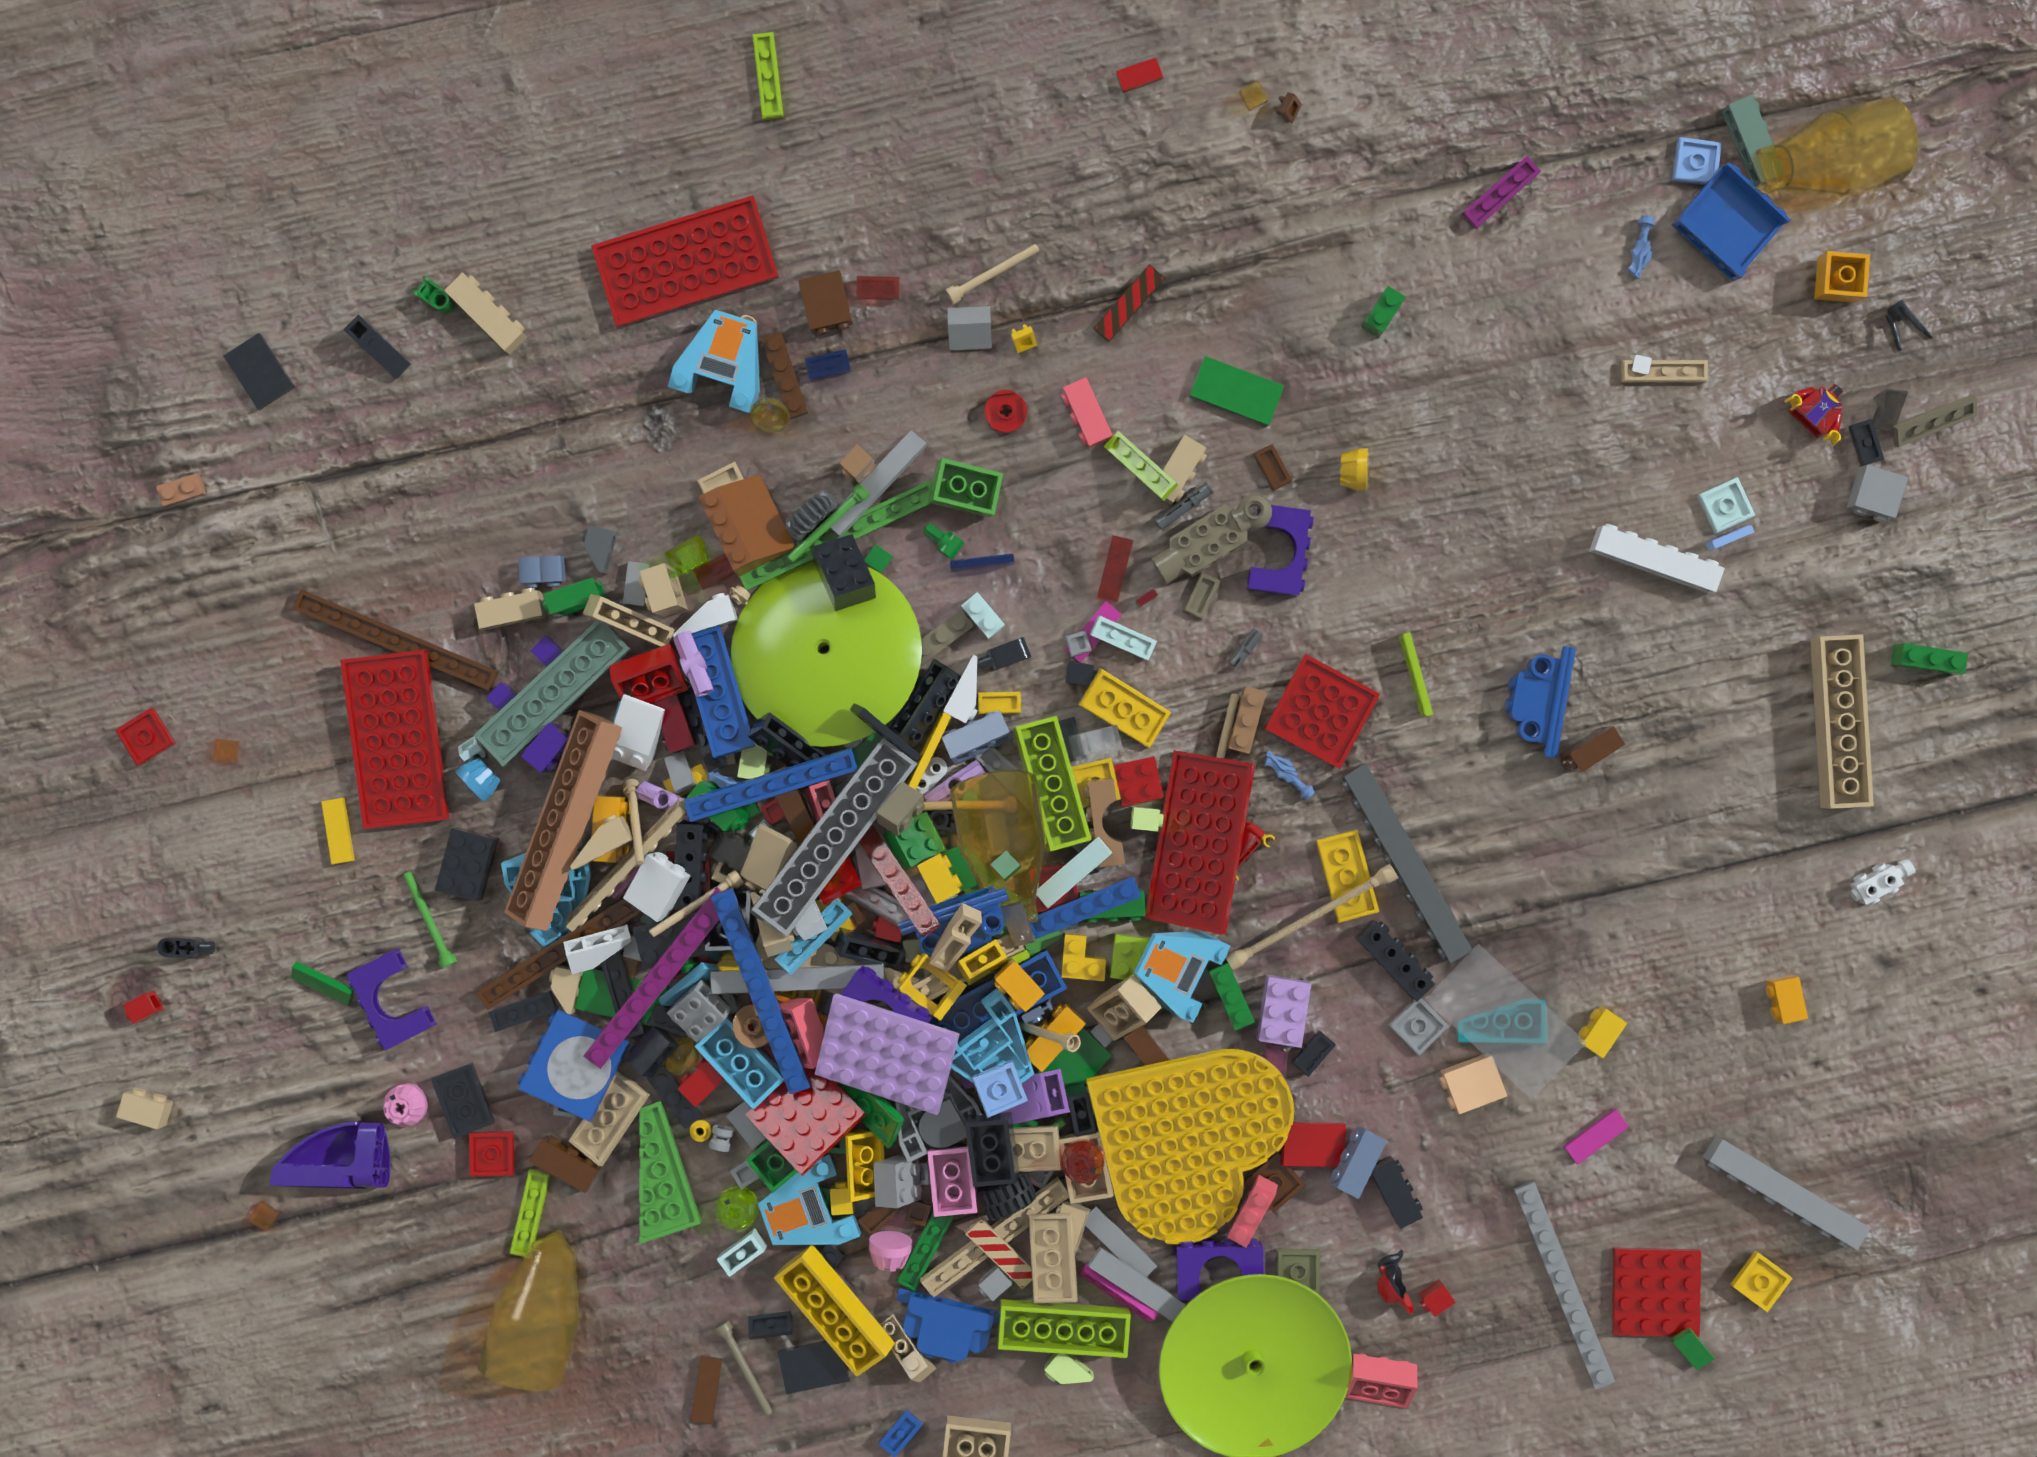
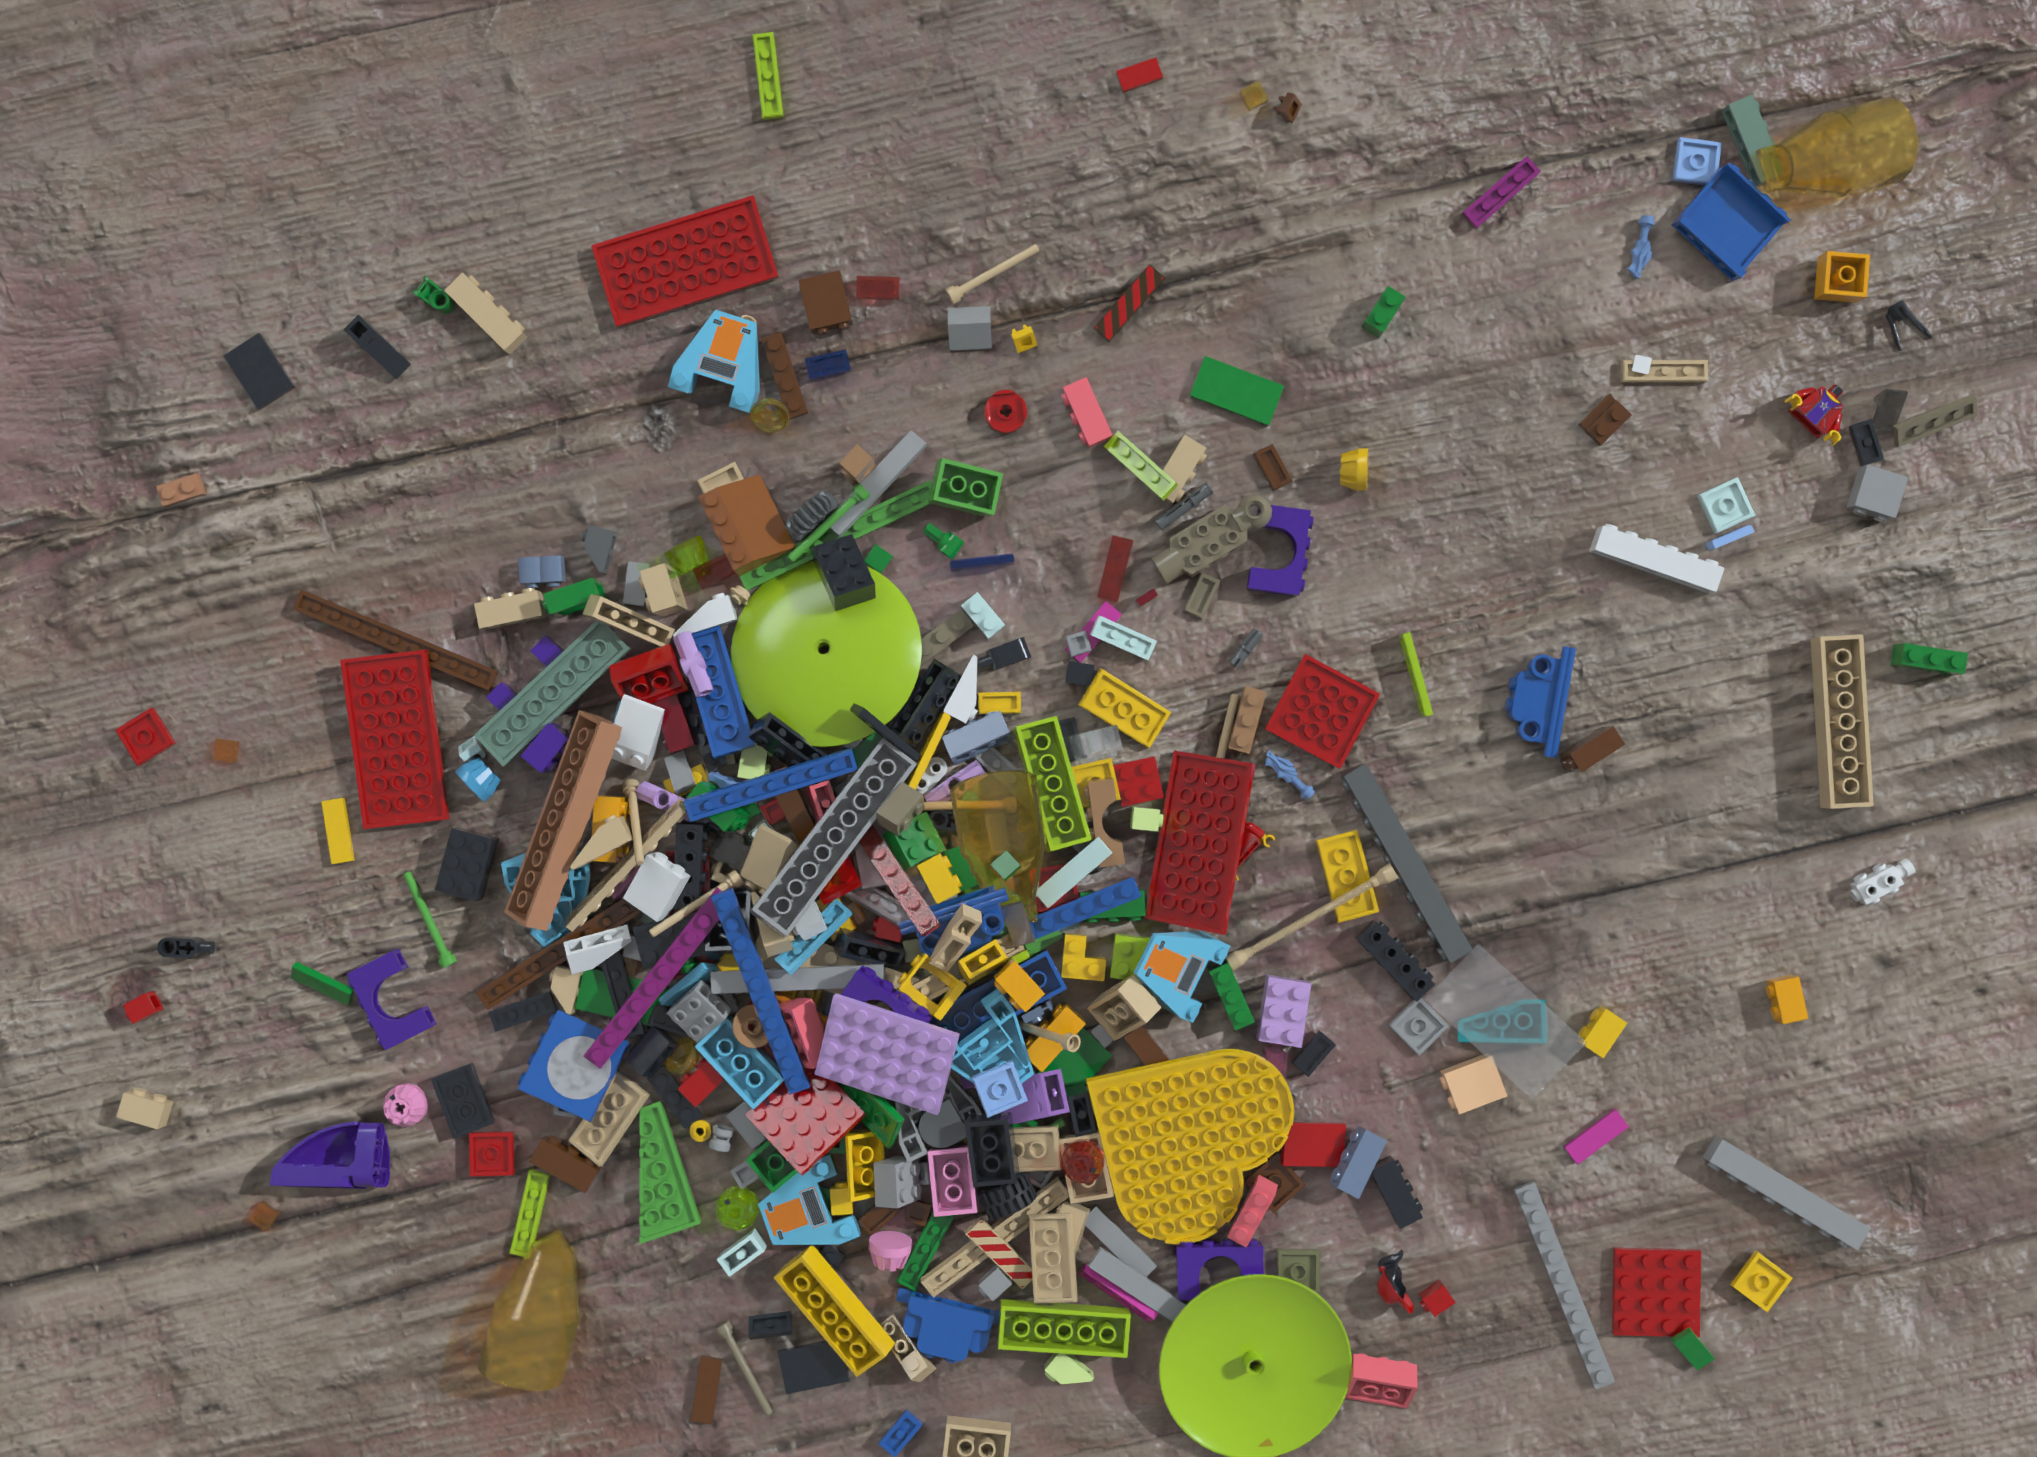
none -> reddish brown plate [1578,393,1632,446]

